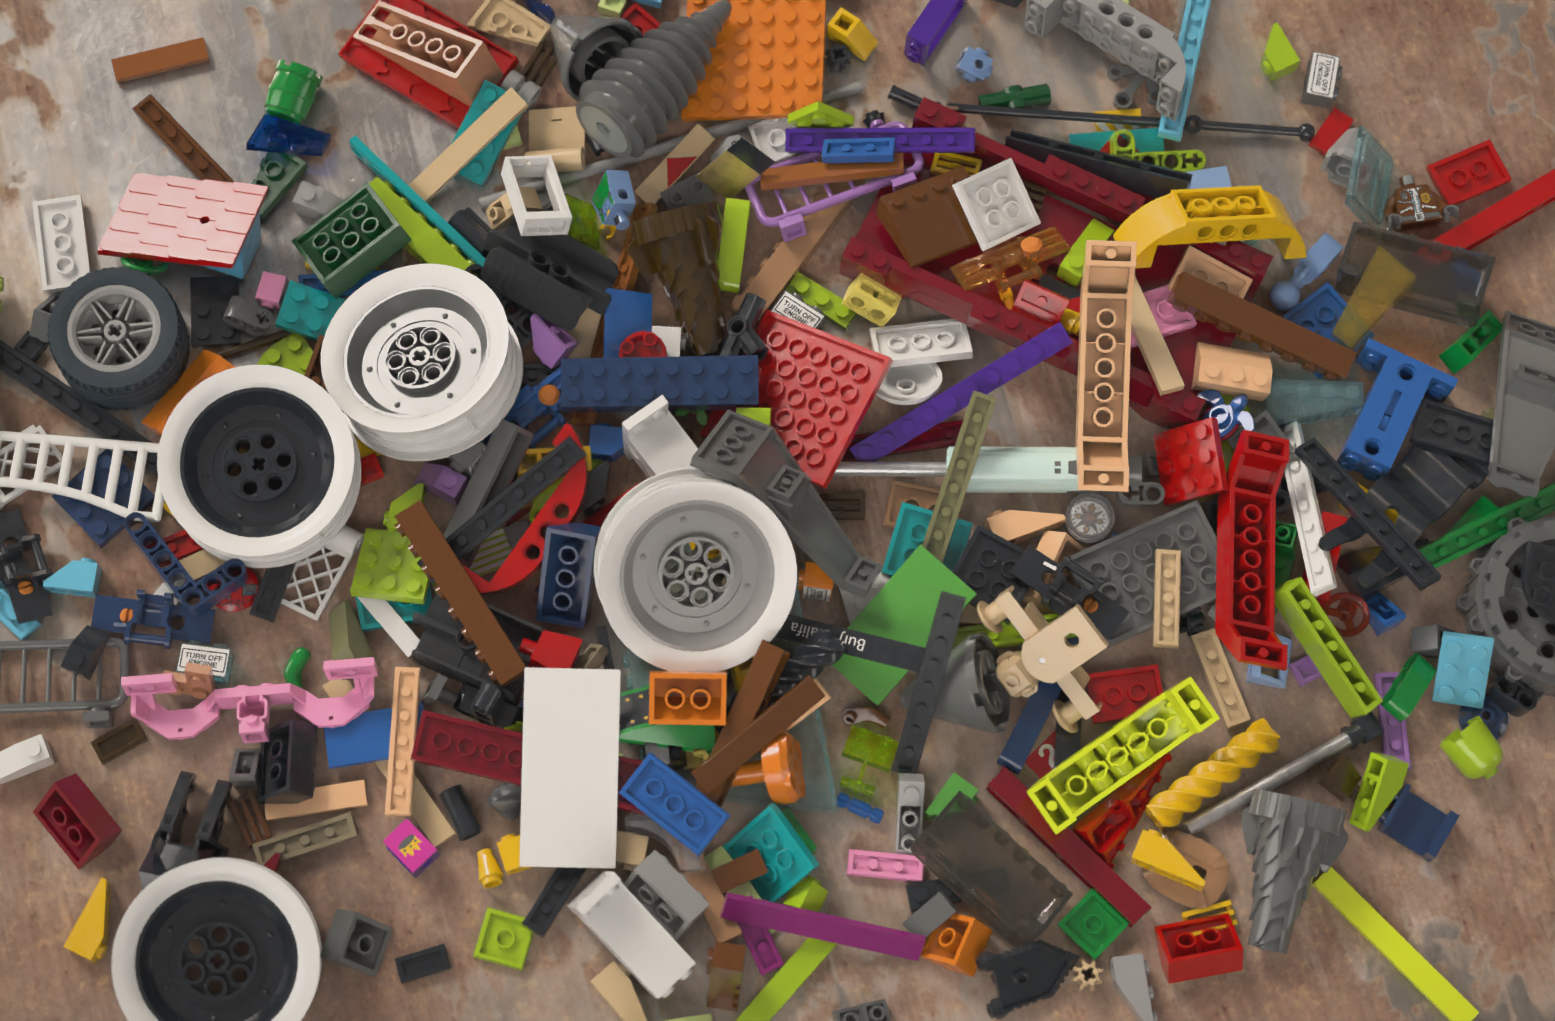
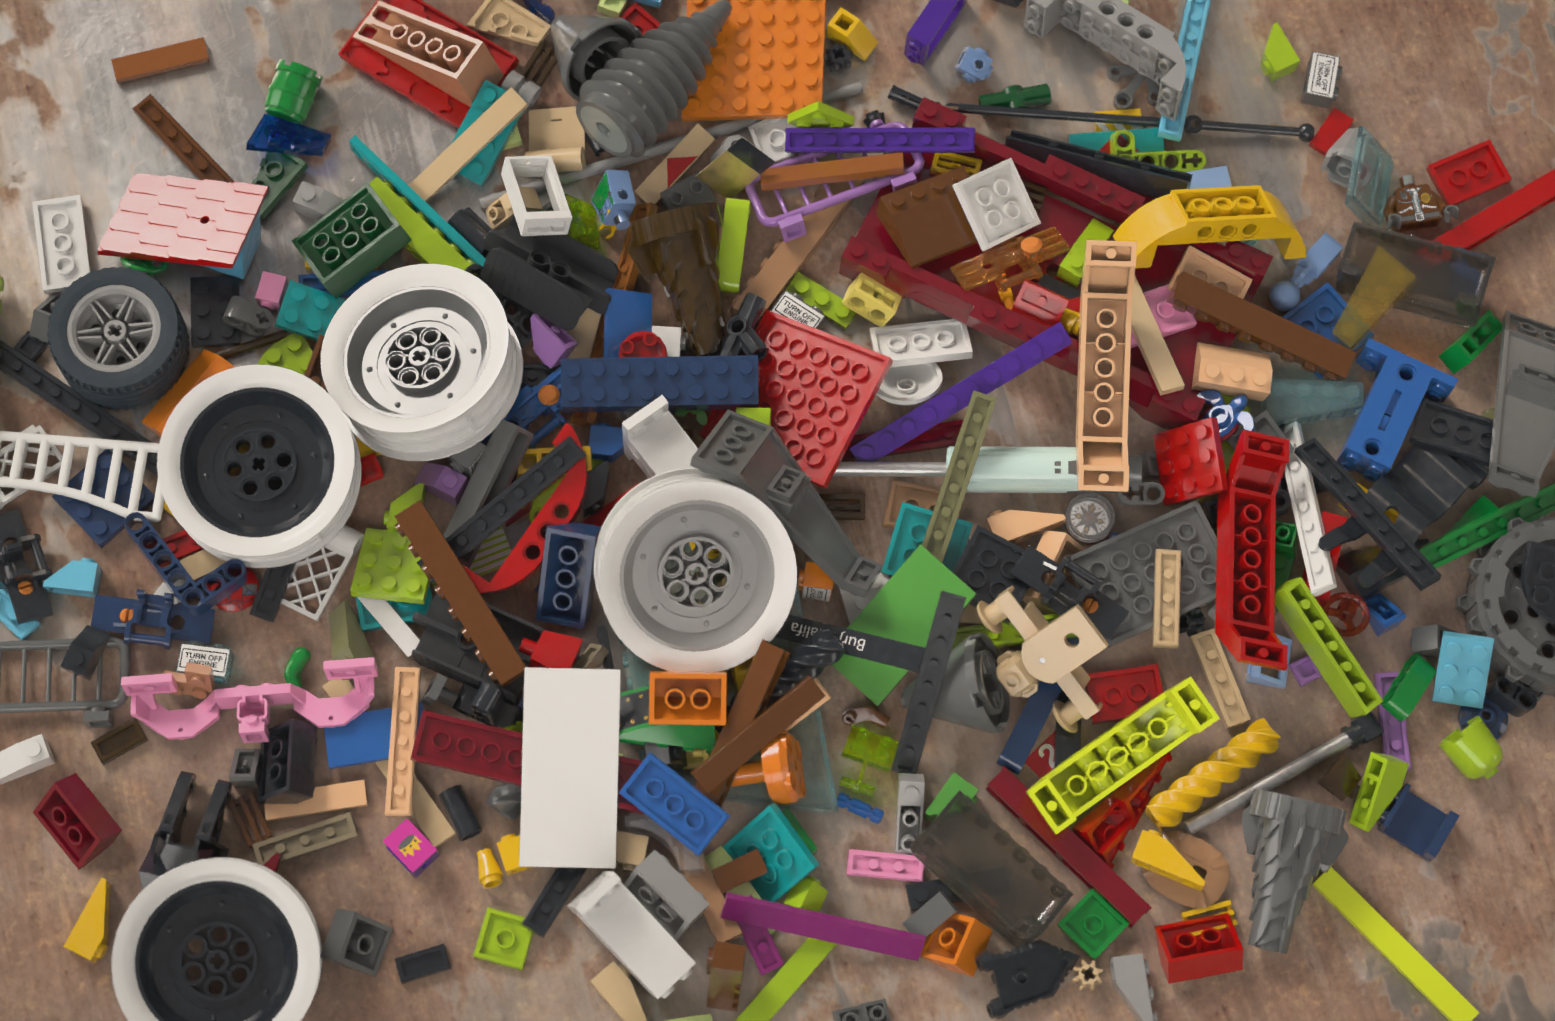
blue plate [821,138,896,163] -> none

